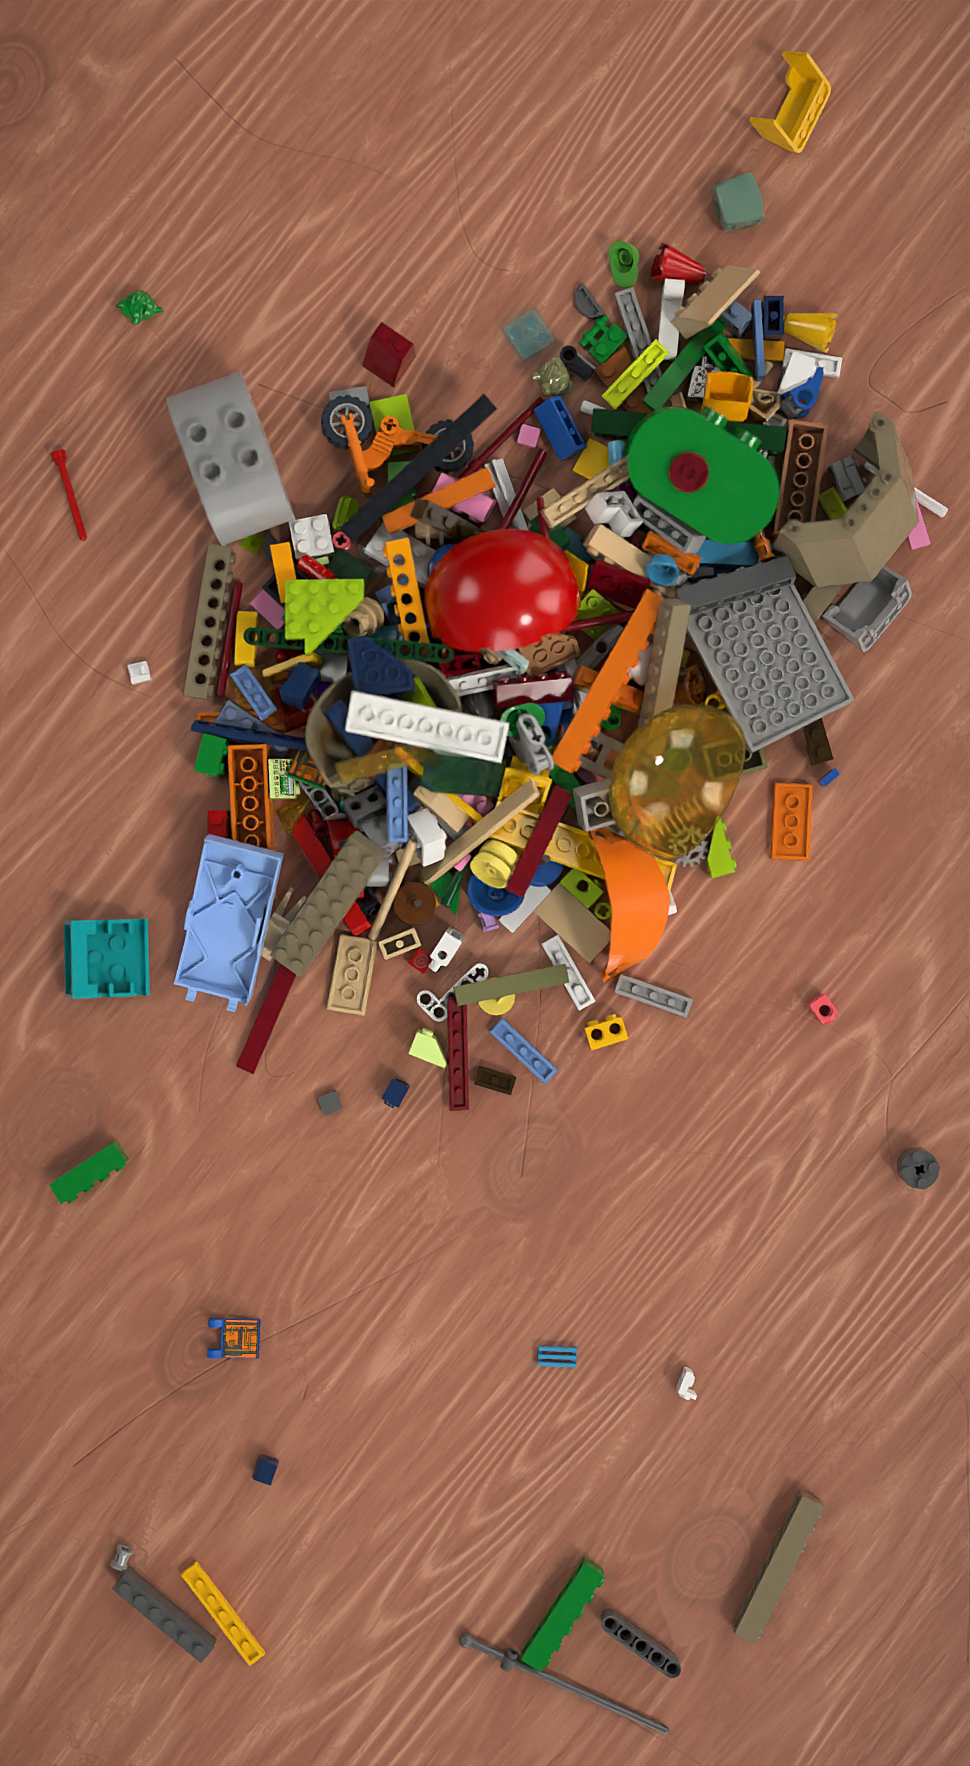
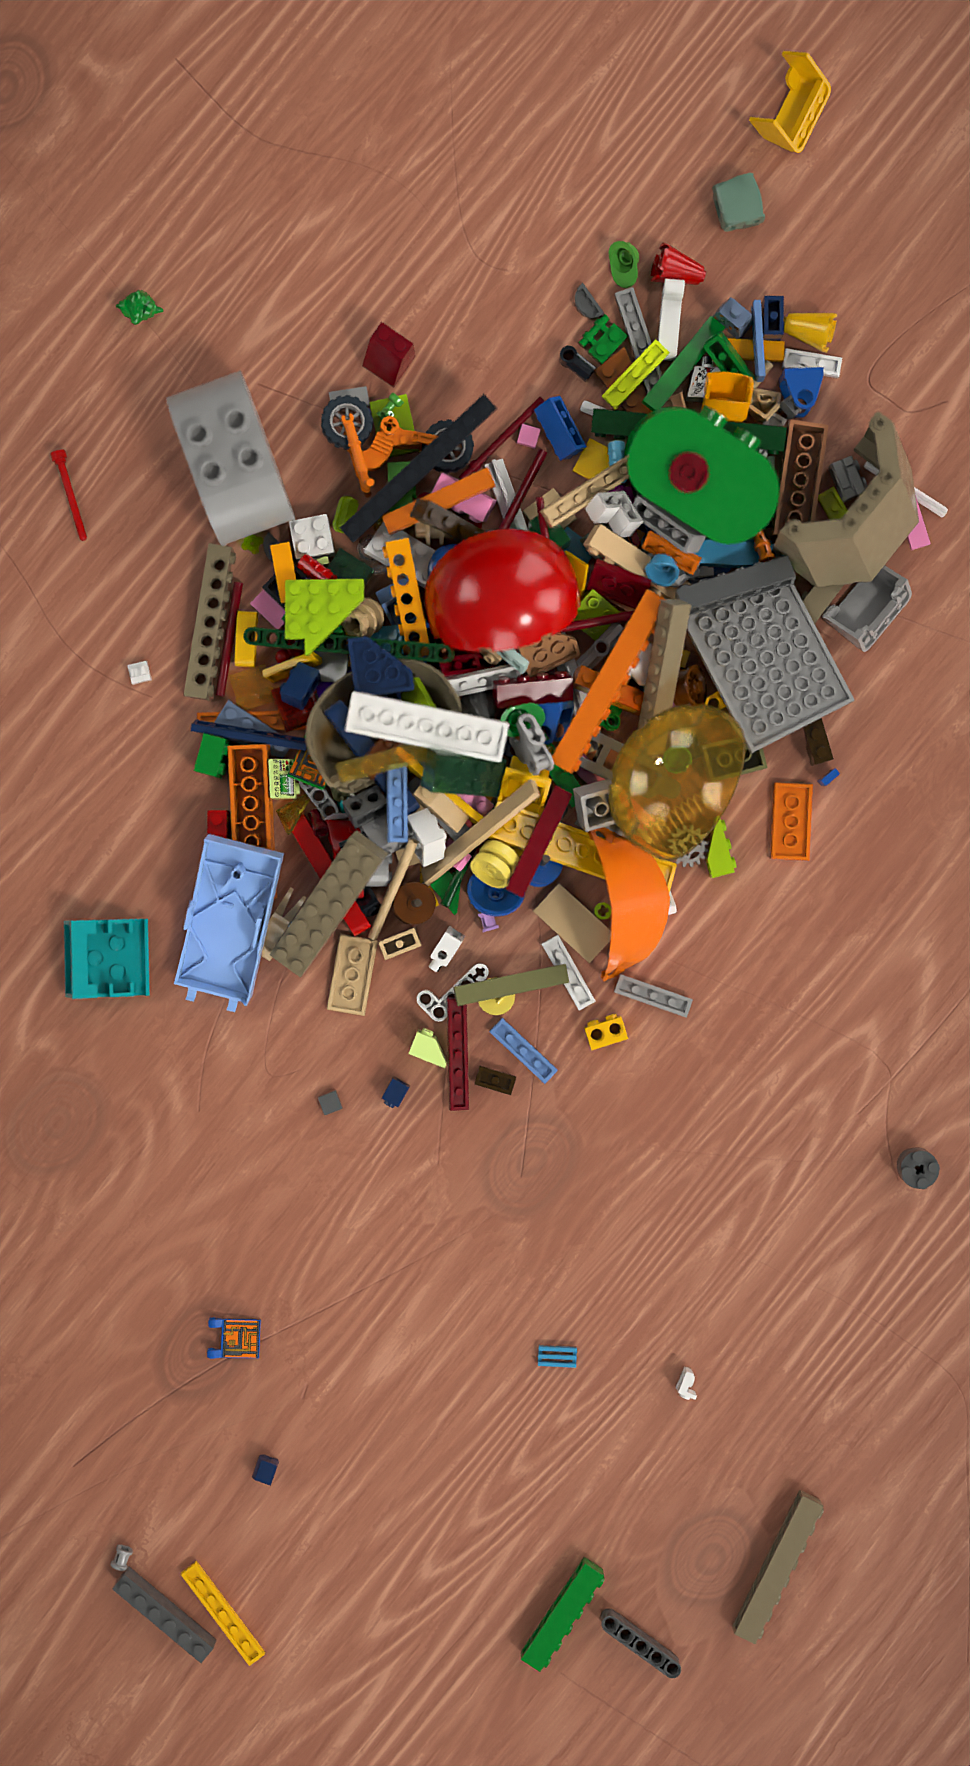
green brick [49,1140,129,1204] -> none
medium blue tile [230,665,277,721] -> none
dark red tile [236,963,296,1074] -> none
coral bush [332,531,351,552] -> none
red tile [408,948,433,974] -> none
dark grey bar [459,1632,669,1735] -> none
white tile [499,885,551,933] -> none
clear light blue plate [503,307,556,362] -> none
olive hair [532,356,573,397] -> none
lime brick [559,868,603,909] -> none
tan slope [671,265,760,339] -> none
white slope [777,351,817,394] -> none
coral brick [807,993,838,1024] -> none
none -> bright green piece [376,392,404,420]

